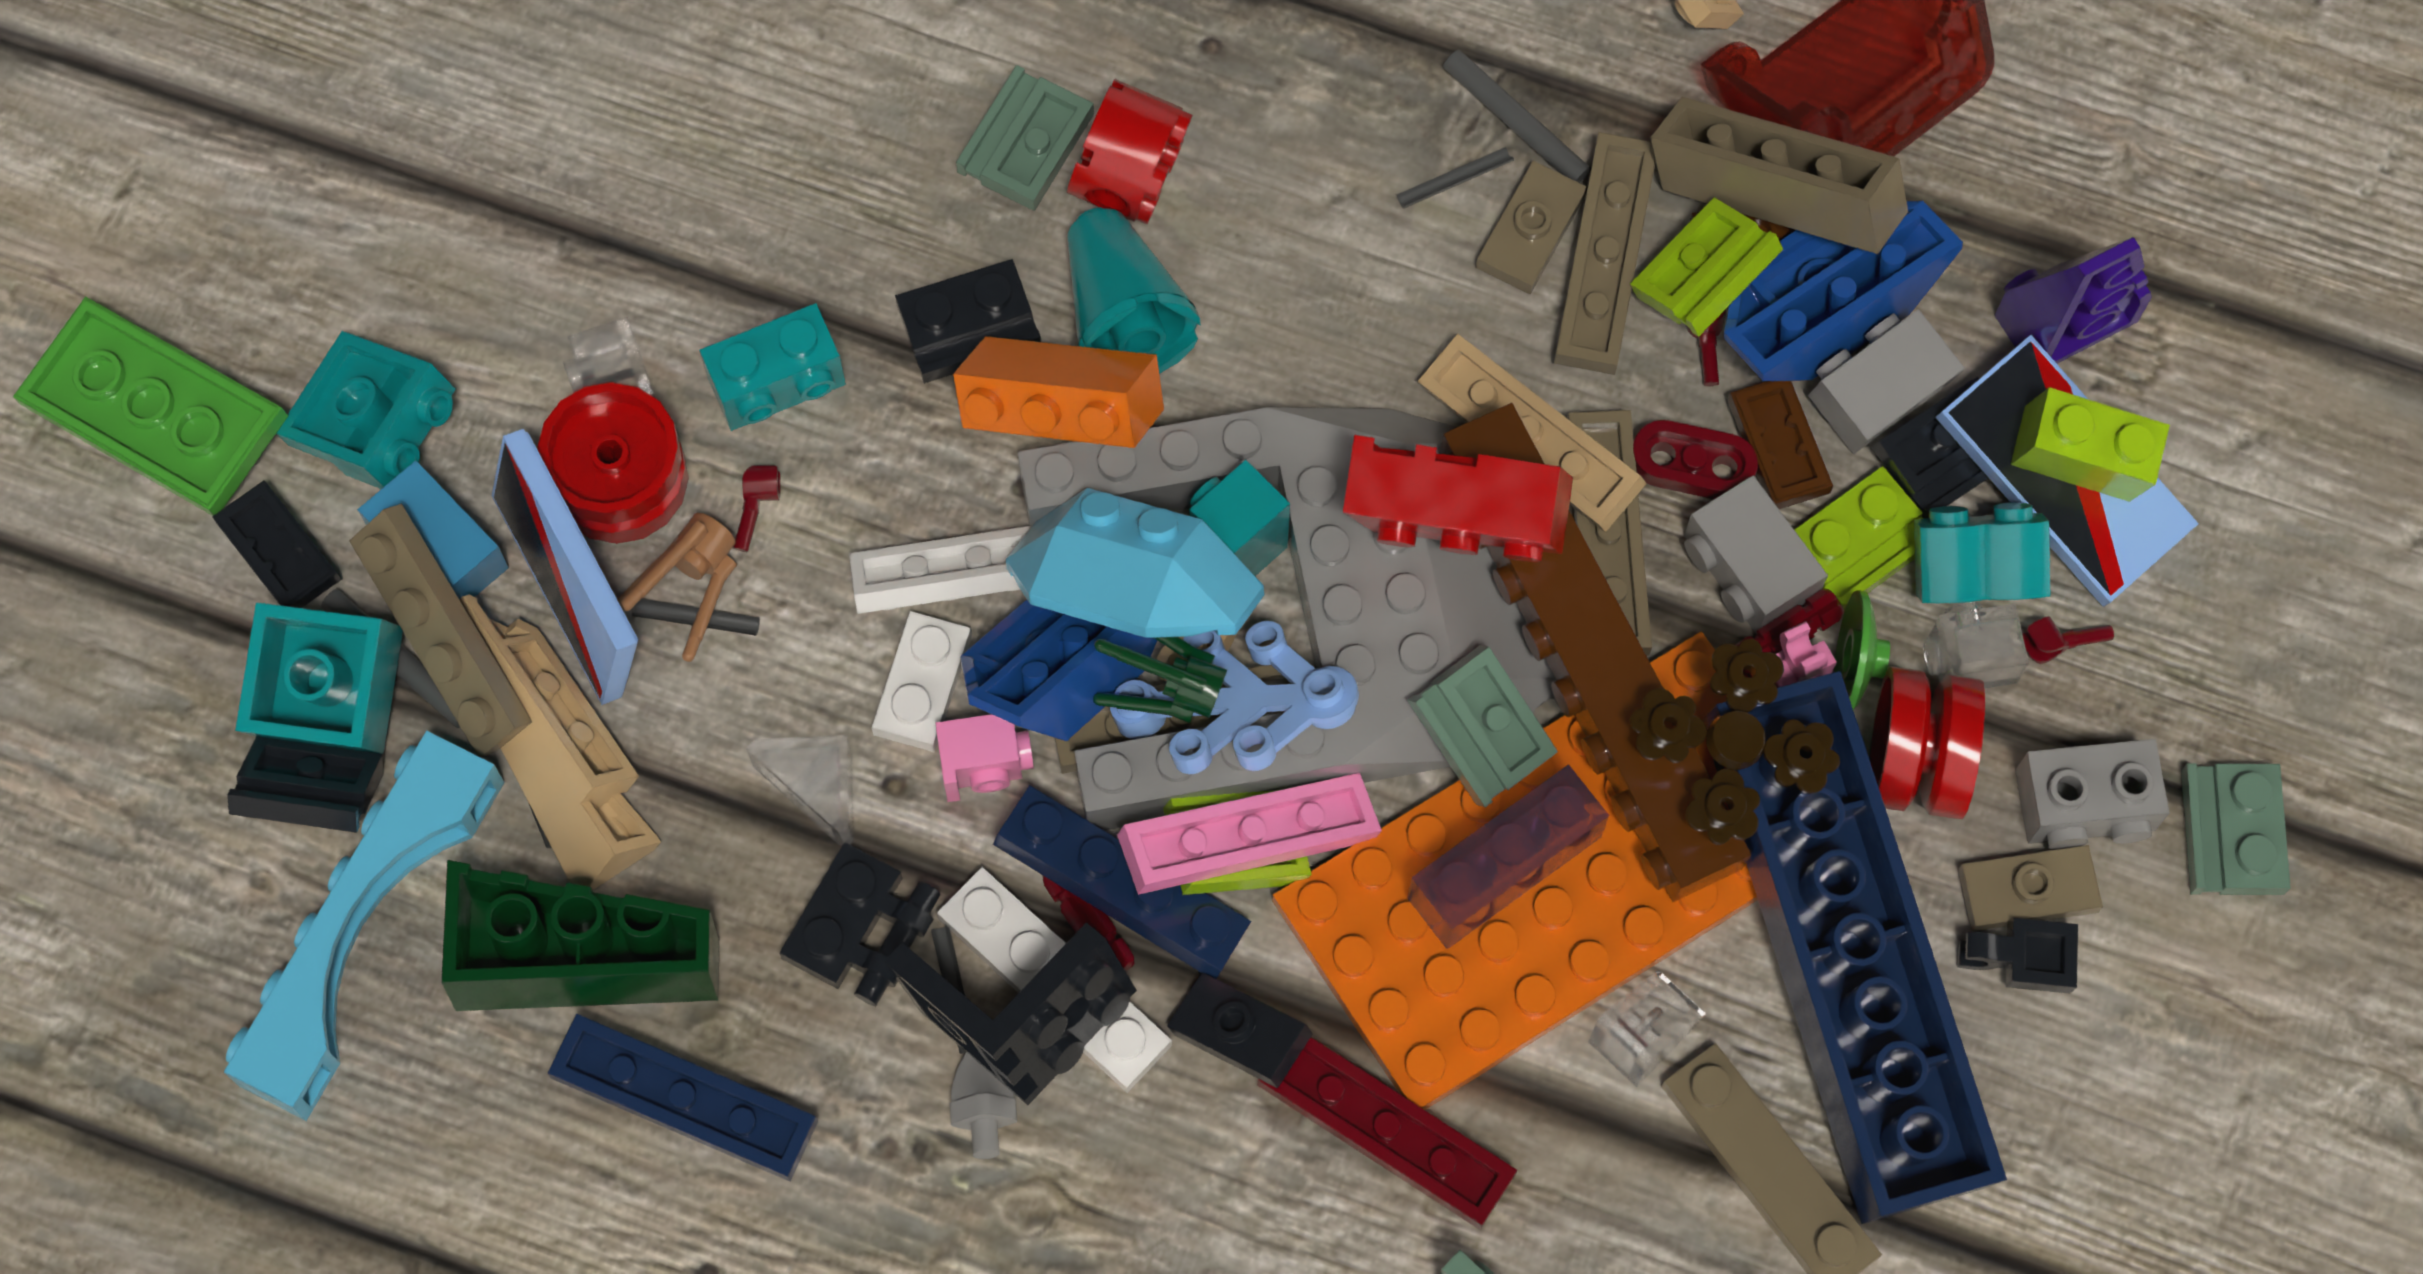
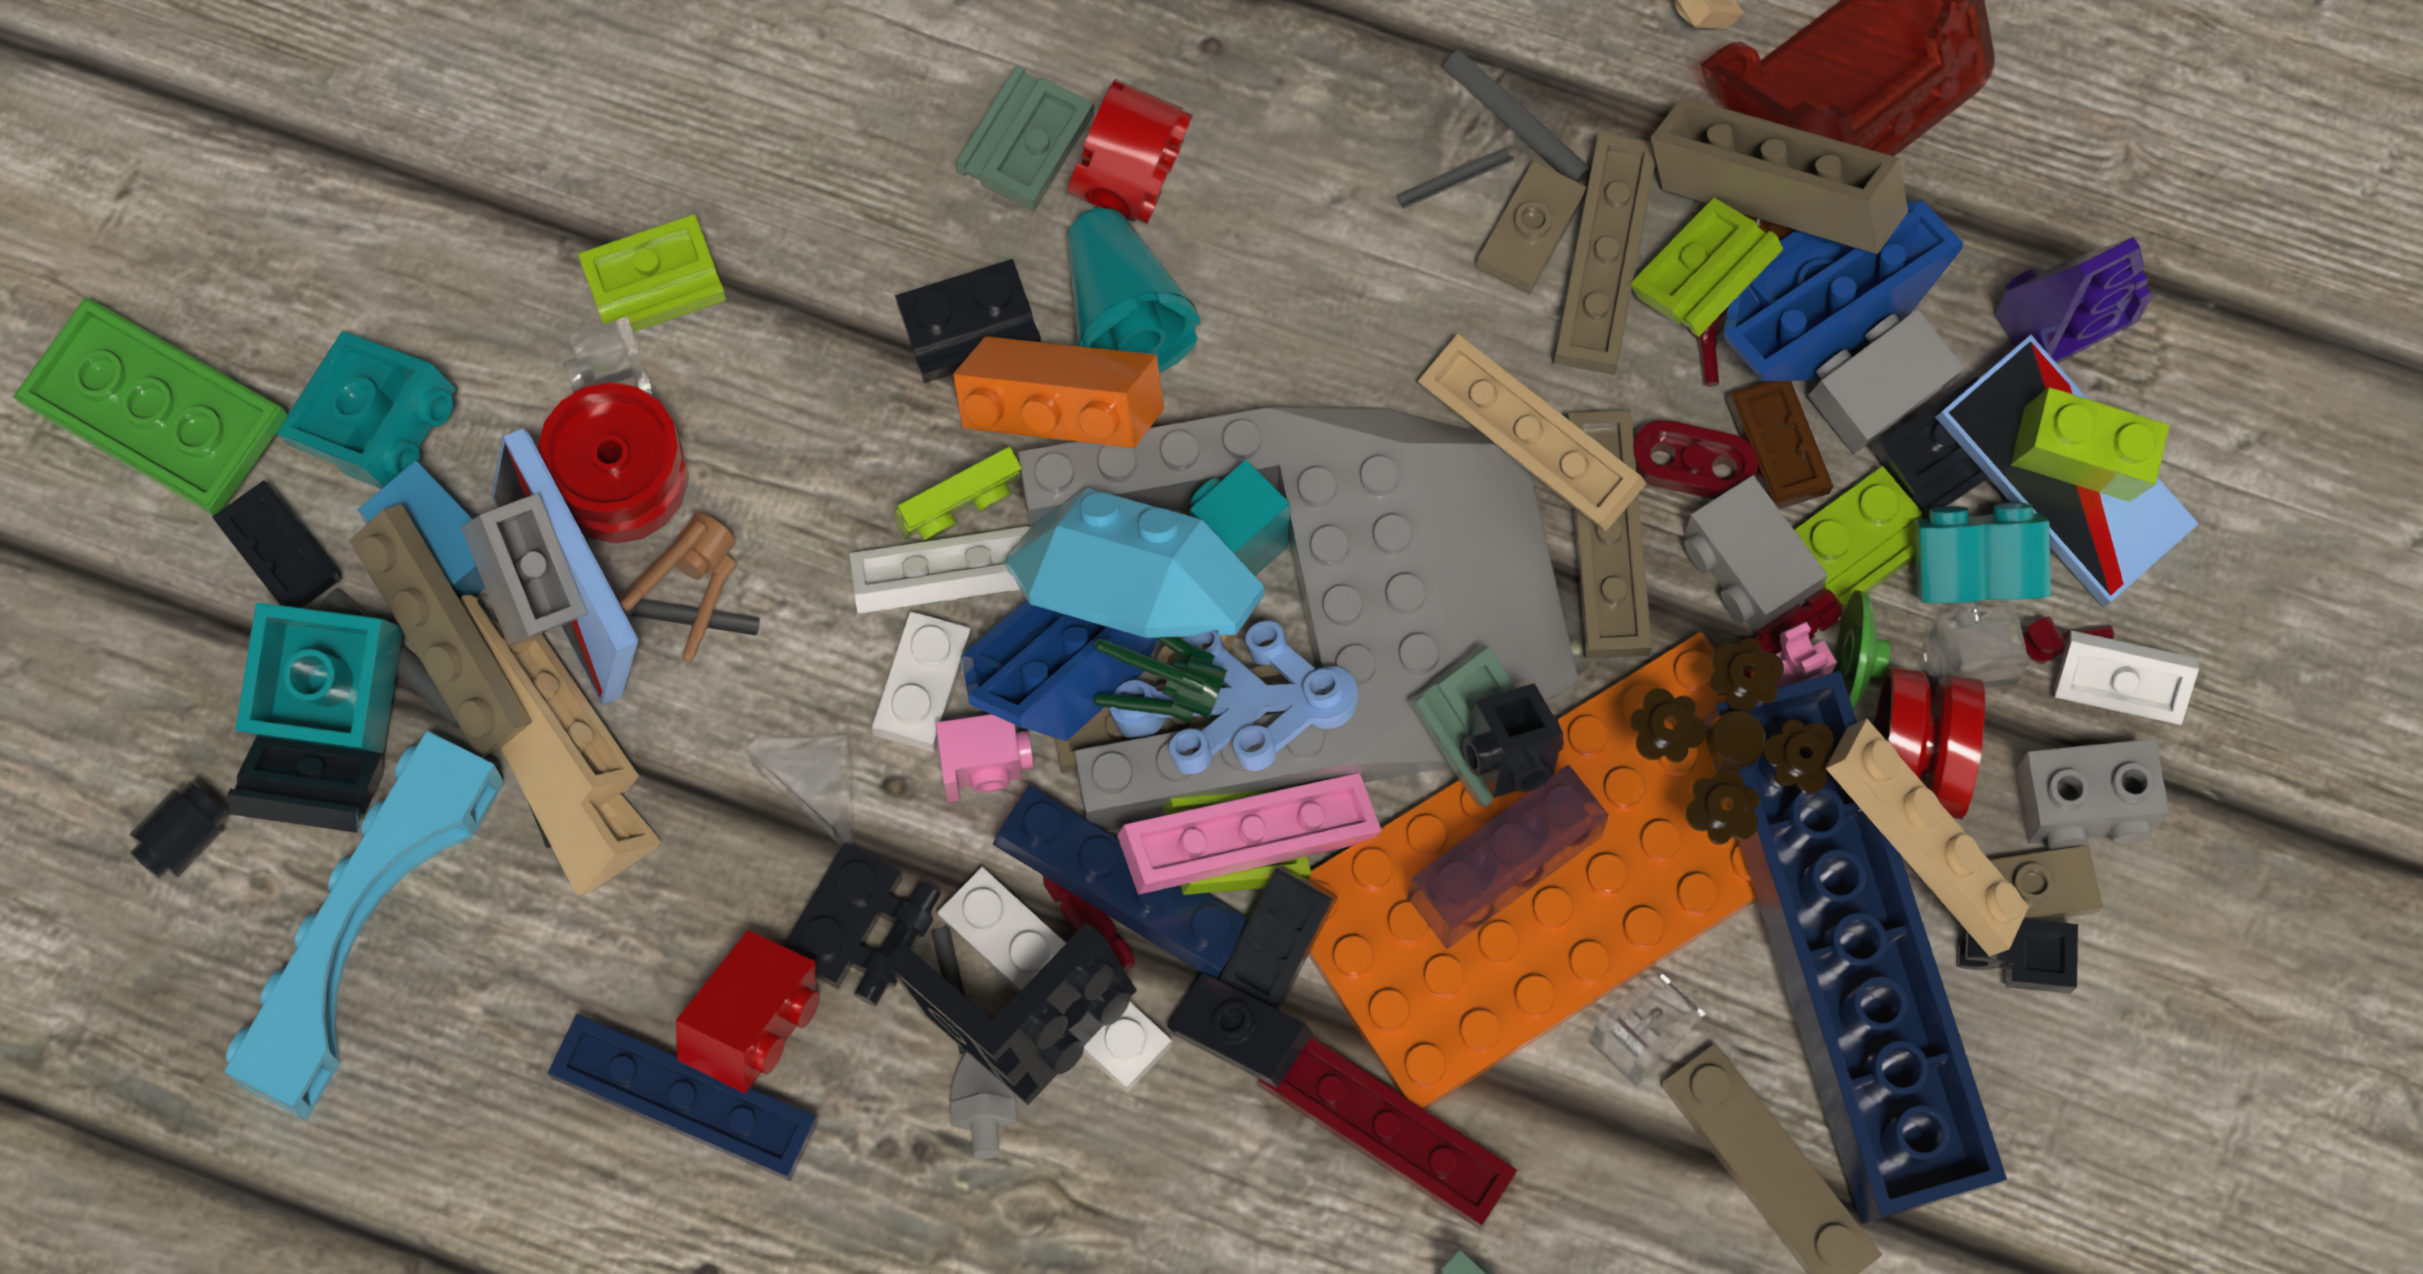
dark green wedge [441,860,719,1011] -> none
teal brick [699,303,846,431] -> none
dark red hand [733,465,781,552] -> none
red wedge [1343,435,1573,562] -> none
reddish brown brick [1439,403,1751,902] -> none
sand green plate [2181,763,2291,895] -> none
none -> black brick [129,781,228,879]
none -> light grey brick [461,493,587,646]
none -> lime plate [578,214,726,341]
none -> red brick [675,930,820,1093]
none -> lime plate [893,446,1022,542]
none -> black plate [1219,866,1338,1011]
none -> black brick [1463,683,1564,798]
none -> tan plate [1826,718,2029,957]
none -> white plate [2054,630,2199,725]

